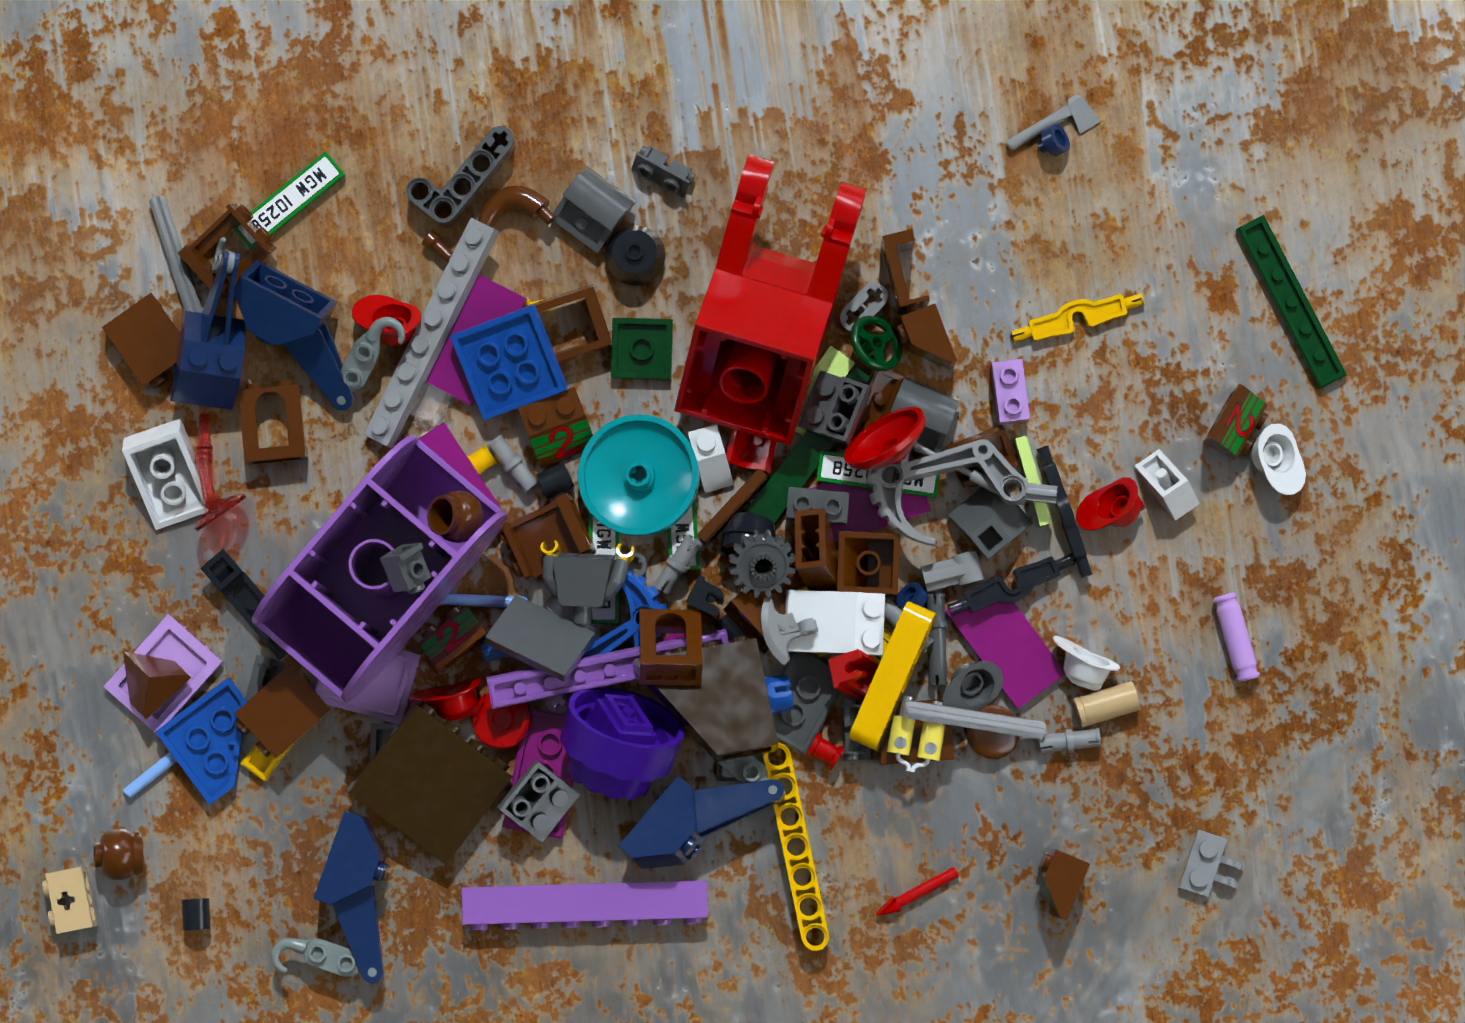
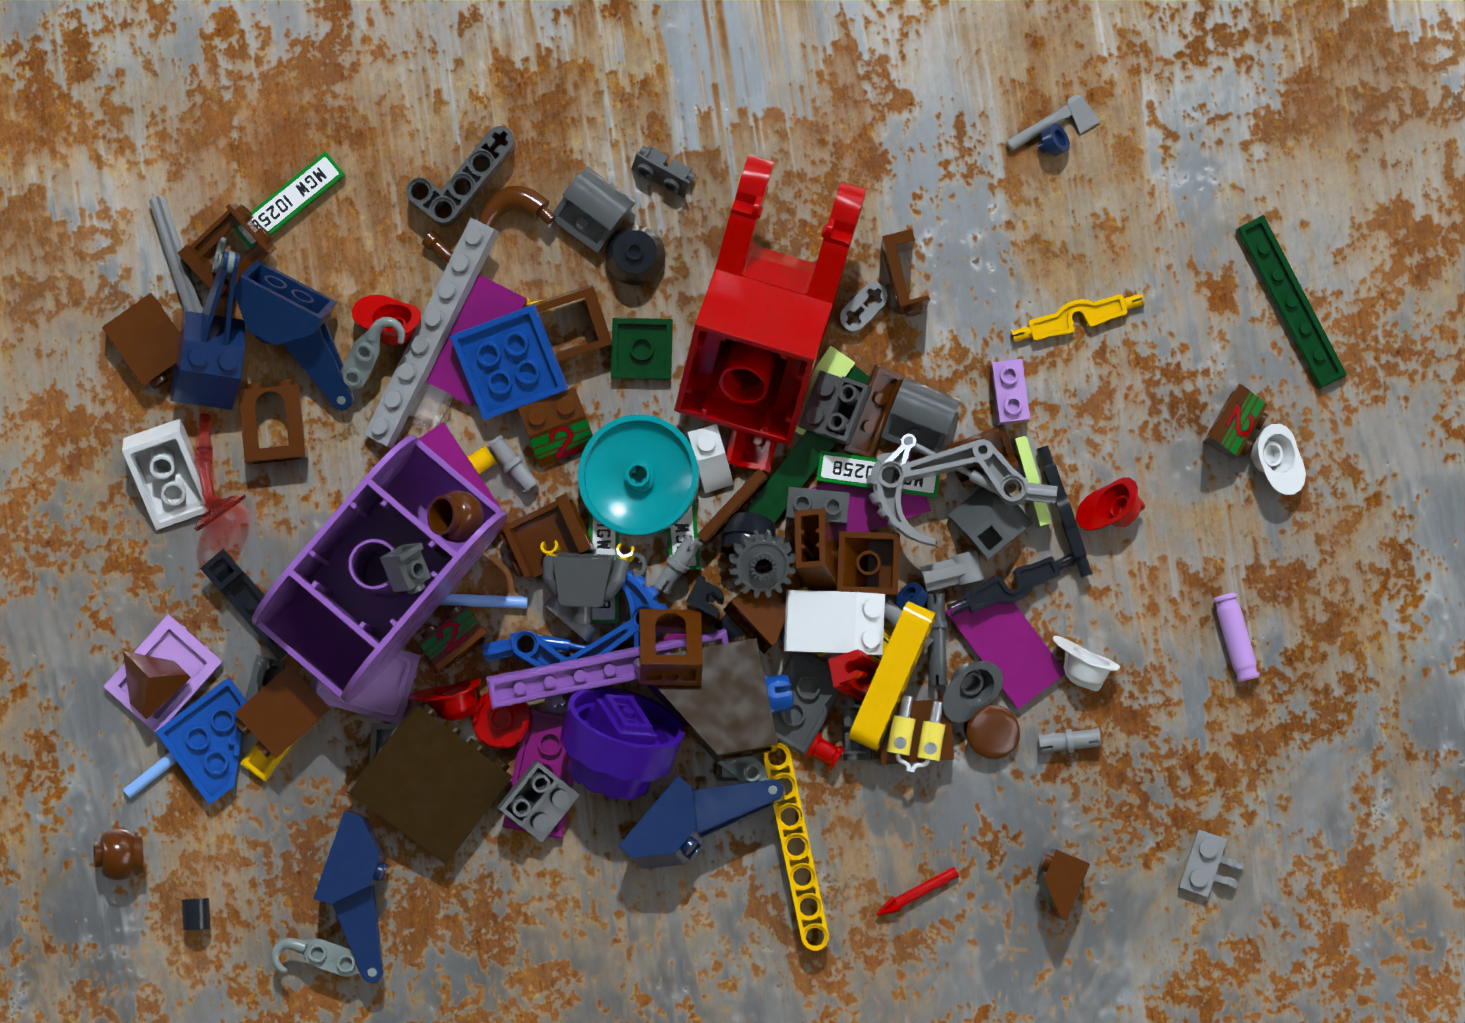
tan brick [42,866,98,934] -> none
medium lavender brick [462,880,708,930] -> none
dark grey tile [485,595,595,682] -> none
black beam [536,462,575,499] -> none
light grey piece [761,598,819,665] -> none
red dish [844,407,926,470] -> none
dark green piece [850,315,902,371] -> none
reddish brown slope [896,304,957,369] -> none
light grey axle [902,700,1046,739] -> none
tan pin [1073,681,1141,728] -> none
white slope [1135,449,1200,521] -> none

